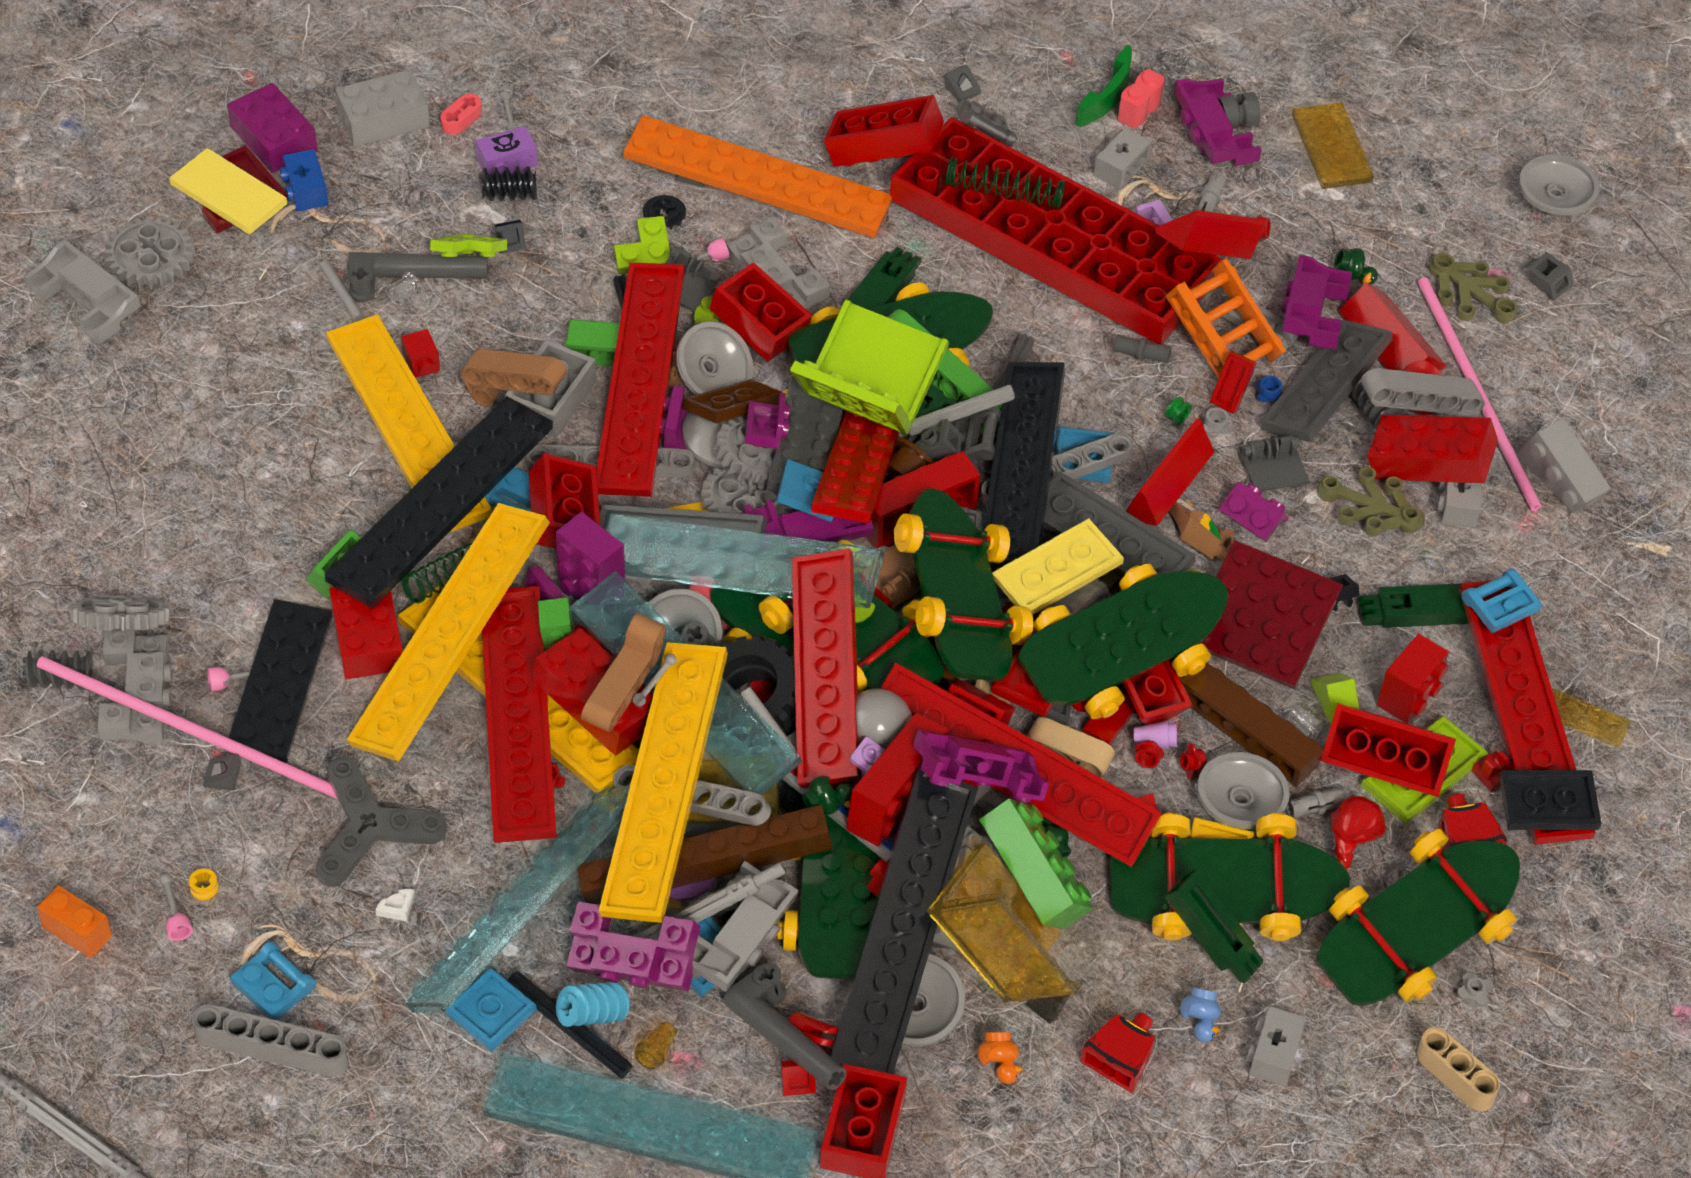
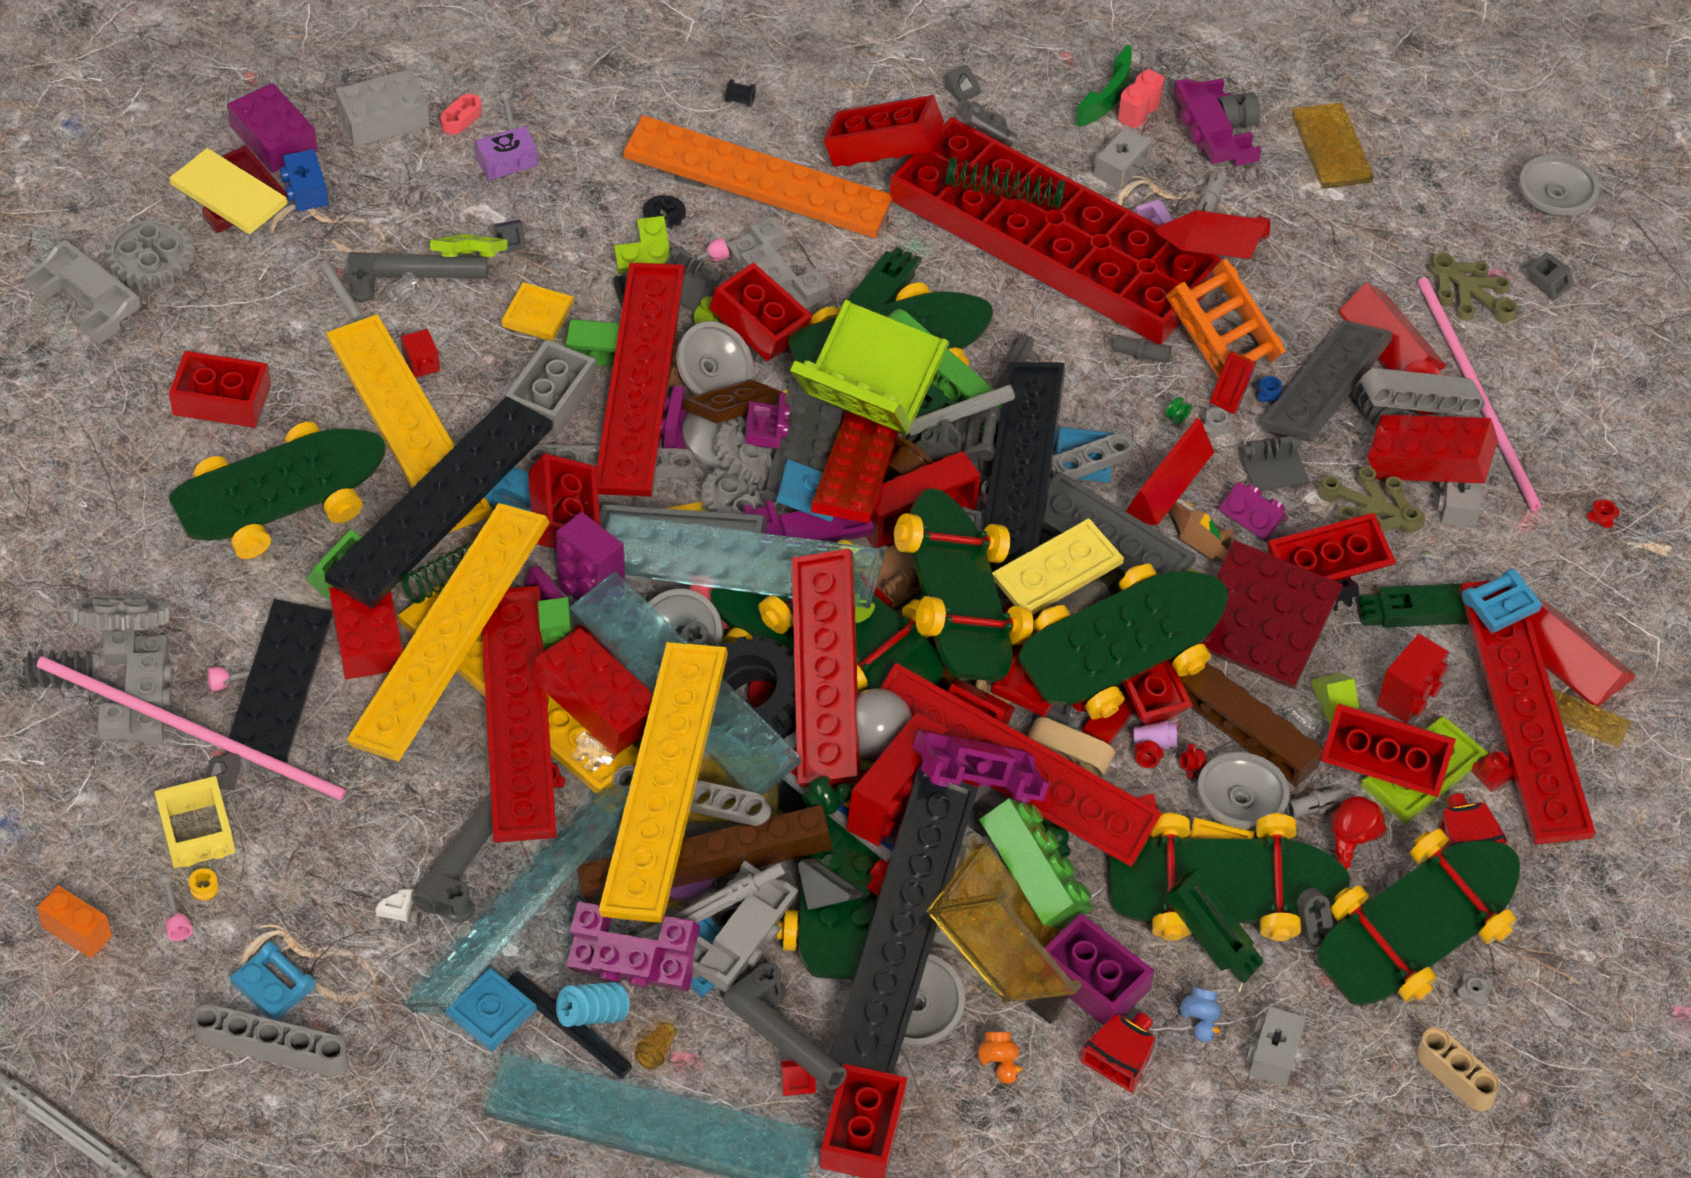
dark grey piece [316,757,447,887] -> none
medium nougat beam [461,349,567,407] -> none
black piece [482,166,537,201] -> none
medium nougat beam [581,613,666,733] -> none
light grey hinge [632,654,677,707] -> none
light grey bar [740,687,797,768] -> none
red arm [787,1012,839,1055] -> none
lavender bracket [849,737,885,784] -> none
magenta bracket [1282,255,1352,349] -> none
dark green animal [1334,248,1378,284] -> none
black plate [1499,770,1602,830] -> none
light grey wedge [1516,418,1611,513] -> none
none -> light yellow window [154,776,236,868]
none -> red brick [169,351,271,428]
none -> dark green piece [169,422,386,559]
none -> dark grey axle [411,792,493,923]
none -> yellow plate [501,282,574,342]
none -> clear tile [573,730,616,772]
none -> black bush [725,79,756,107]
none -> dark grey slope [798,858,864,910]
none -> magenta brick [1037,913,1155,1025]
none -> red slope [1267,513,1396,581]
none -> dark grey beam [1297,888,1334,946]
none -> slope [1530,600,1635,709]
none -> red plate [1587,499,1620,528]

